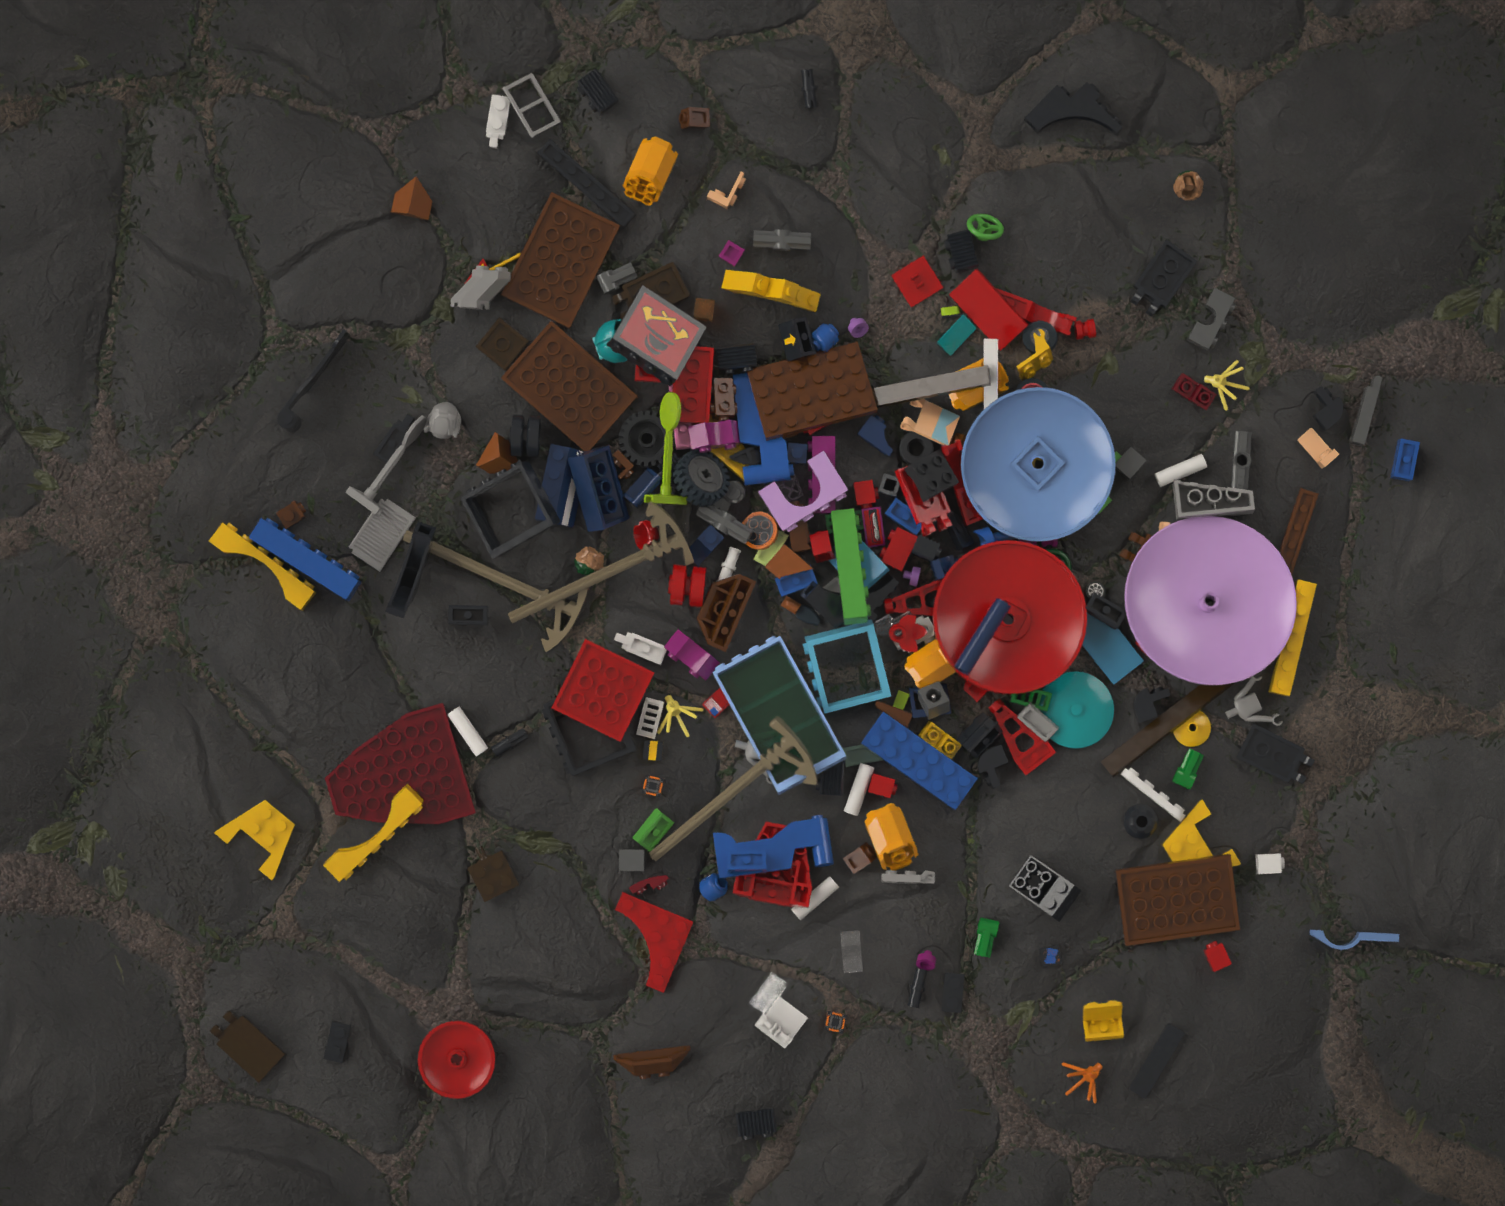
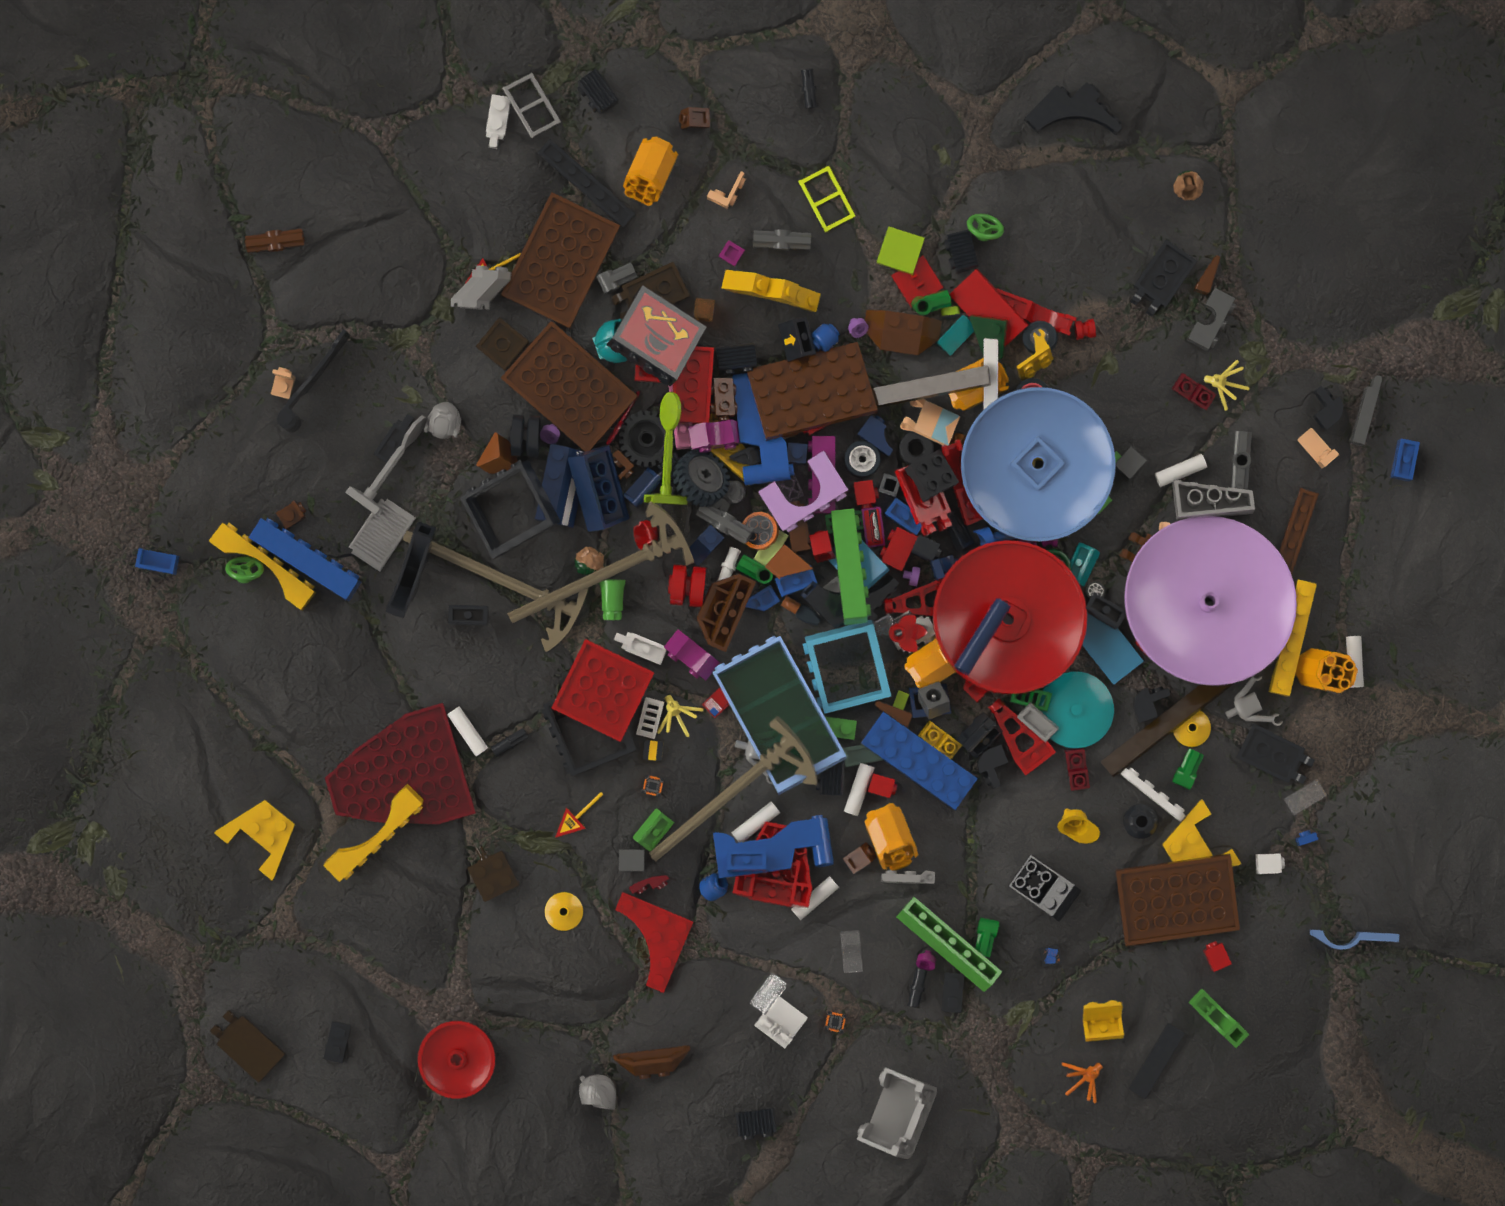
dark orange slope [391,176,432,220] -> none
none -> blue panel [135,548,180,575]
none -> bright green piece [225,557,264,583]
none -> reddish brown piece [245,229,305,253]
none -> light nougat bracket [271,367,296,399]
none -> medium lavender tile [540,424,560,444]
none -> yellow dish [545,892,583,931]
none -> piece [555,792,603,838]
none -> light grey helmet [579,1074,616,1110]
none -> bright green plant [599,579,626,620]
none -> dark red piece [606,391,640,445]
none -> white piece [731,801,780,843]
none -> green piece [736,555,774,585]
none -> blue tile [745,585,780,611]
none -> neon yellow window [798,166,855,233]
none -> bright green plate [803,717,857,740]
none -> wheel [844,441,881,478]
none -> light grey windscreen [857,1067,937,1159]
none -> reddish brown wedge [865,310,942,356]
none -> lime tile [877,226,925,275]
none -> bright green brick [896,897,1002,992]
none -> green piece [911,290,951,315]
none -> dark green wing [970,315,1008,359]
none -> yellow piece [1057,808,1100,844]
none -> dark red slope [1065,747,1090,791]
none -> teal slope [1070,542,1100,586]
none -> bright green arch [1189,989,1249,1048]
none -> reddish brown slope [1193,255,1220,295]
none -> clear tile [1284,779,1327,815]
none -> light orange brick [1295,648,1358,693]
none -> blue plate [1295,830,1318,846]
none -> white piece [1346,636,1364,688]

